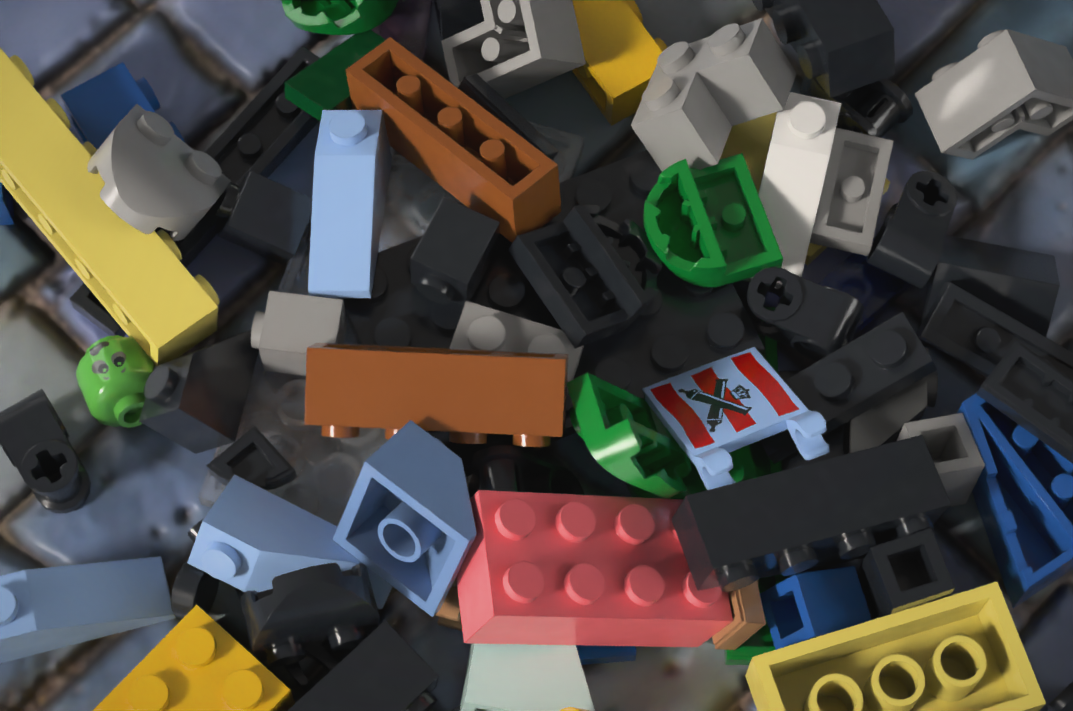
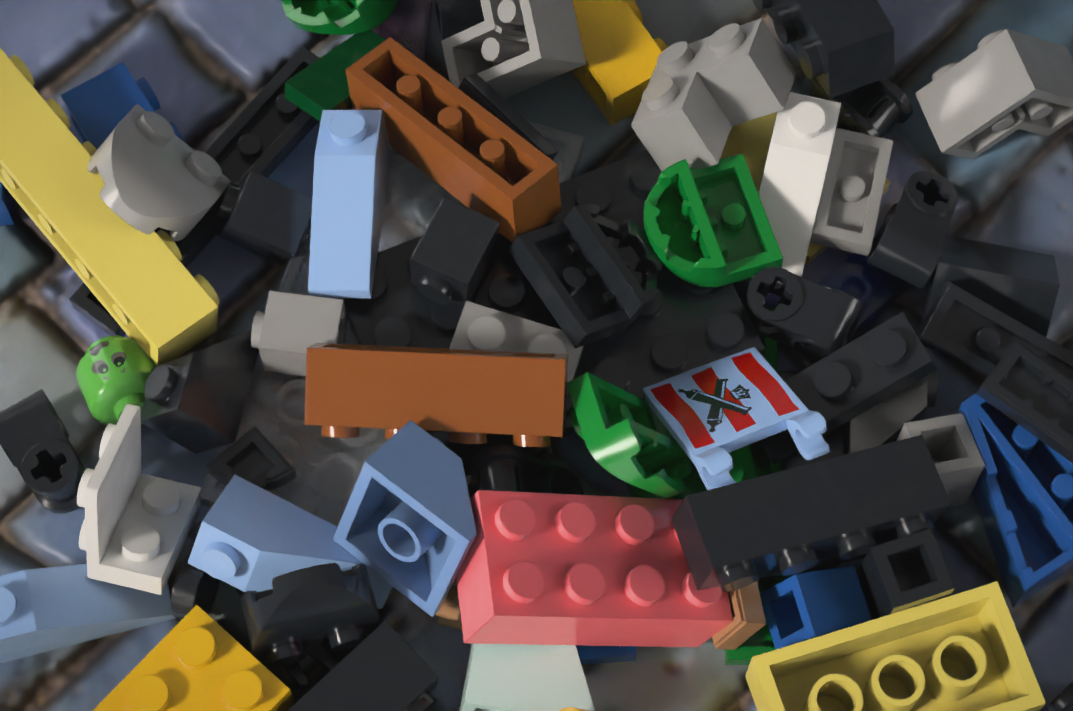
none -> white bracket [77,404,201,595]

